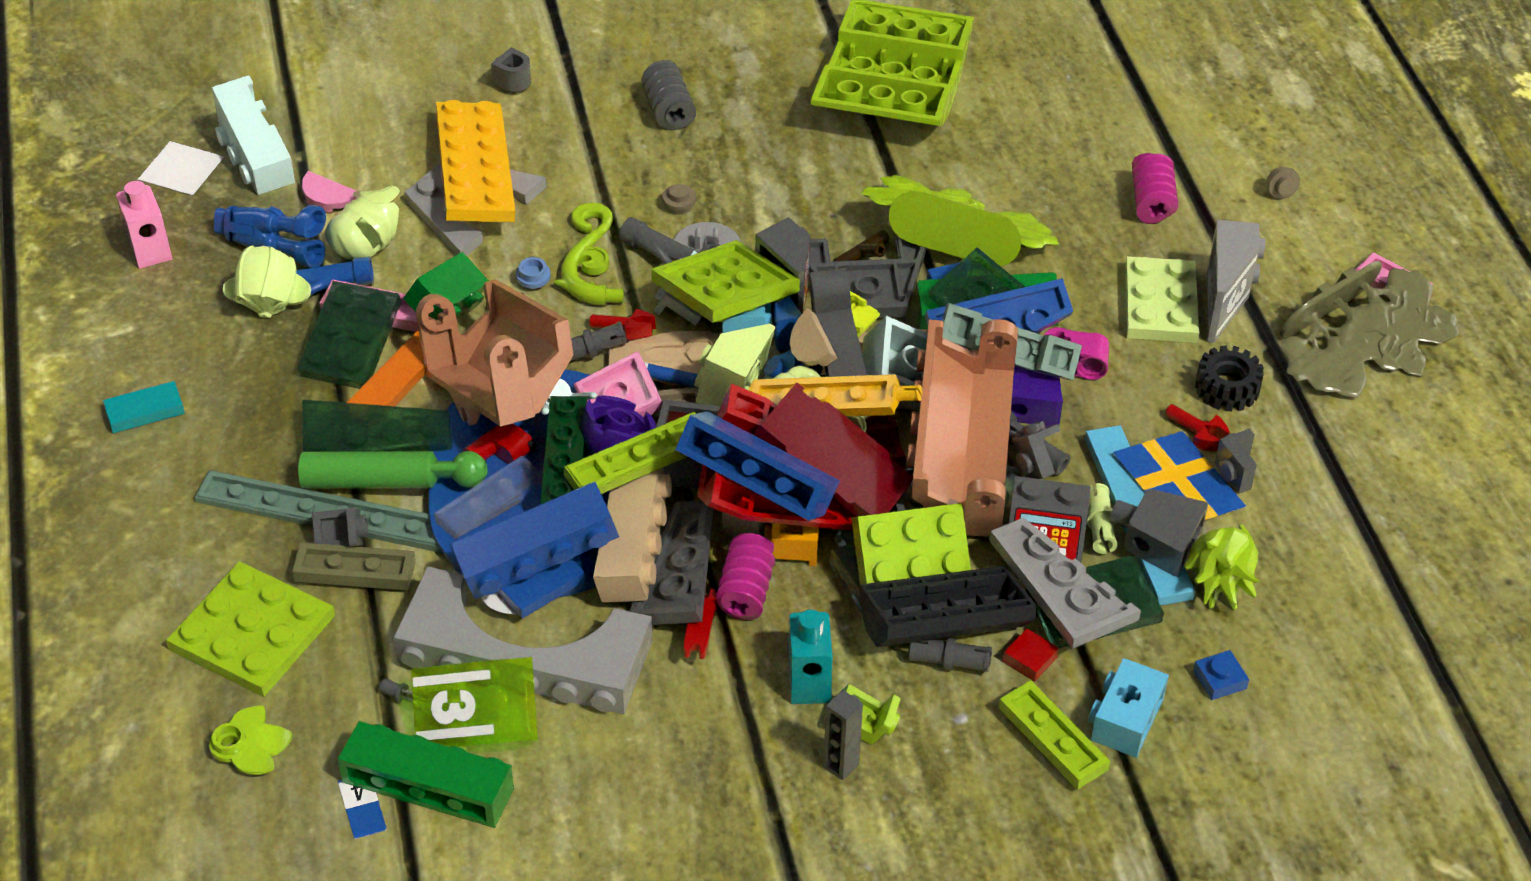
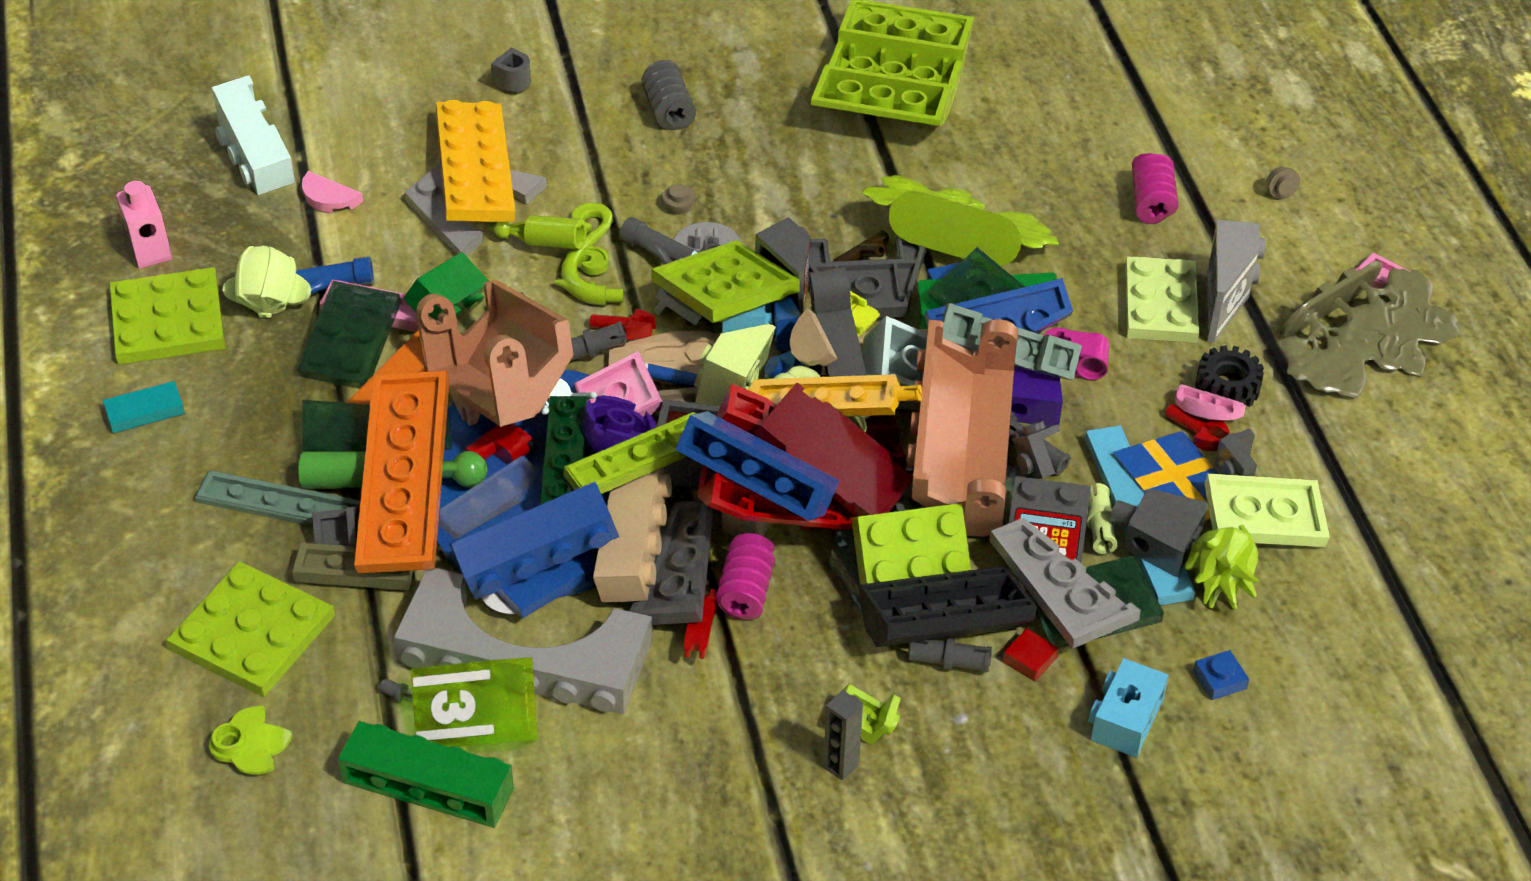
white sticker [138,141,225,195] -> none
blue piece [214,205,326,268] -> none
yellowish green piece [325,185,400,261] -> none
blue sticker [338,779,387,839] -> none
medium blue plate [516,257,551,289] -> none
light orange brick [764,523,819,566] -> none
teal torso [787,610,833,704] -> none
lime plate [999,680,1110,790] -> none
none -> lime plate [110,267,226,365]
none -> orange plate [354,370,450,574]
none -> lime wheel [487,215,587,250]
none -> bright pink tile [1174,384,1246,420]
none -> yellowish green plate [1204,474,1330,547]

